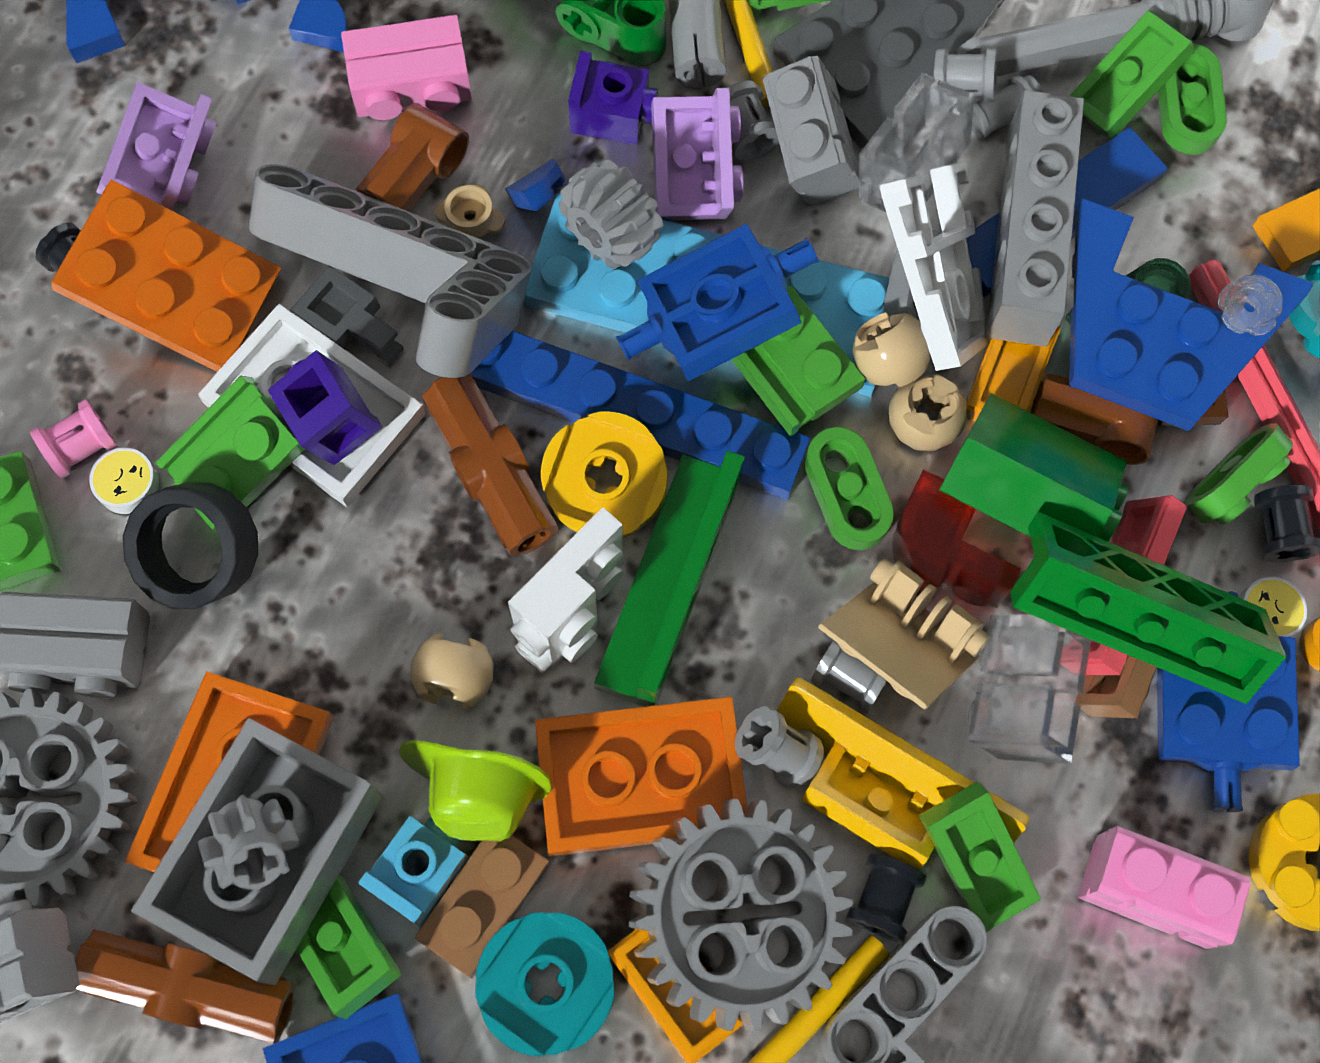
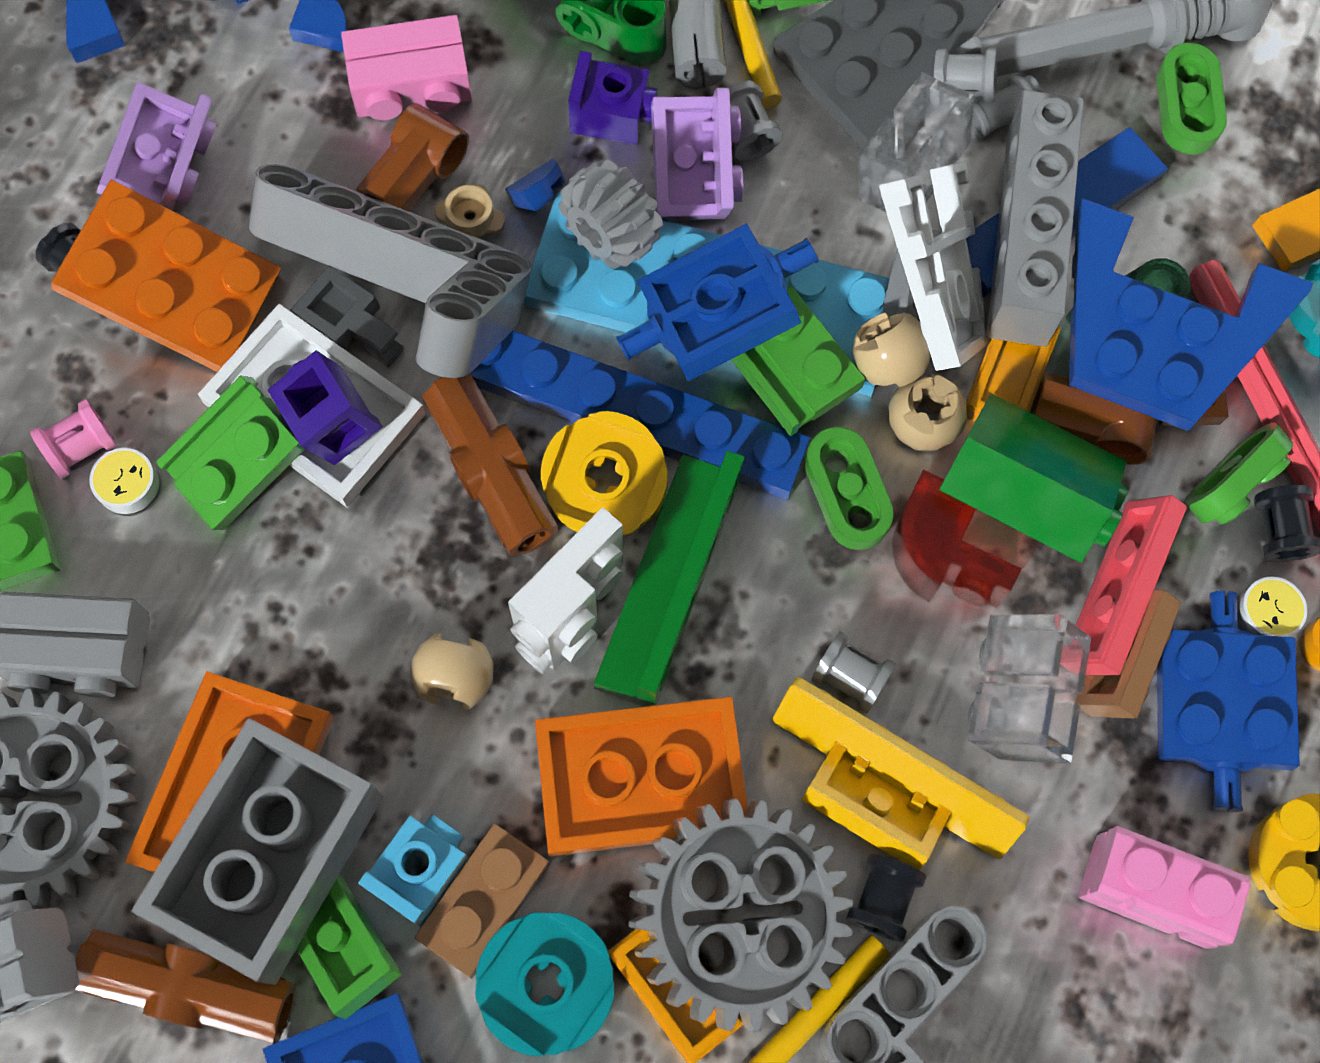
black tyre [123,482,259,609] -> none
light grey gear [198,795,299,891] -> none
lime piece [398,740,552,841] -> none
light grey bush [735,706,824,788] -> none
light grey brick [762,56,863,205] -> none
tan hinge [818,558,991,710] -> none
bright green plate [918,781,1041,932] -> none
green fence [1010,512,1287,704] -> none
bright green plate [1069,10,1195,140] -> none
clear plate [1218,275,1283,336] -> none

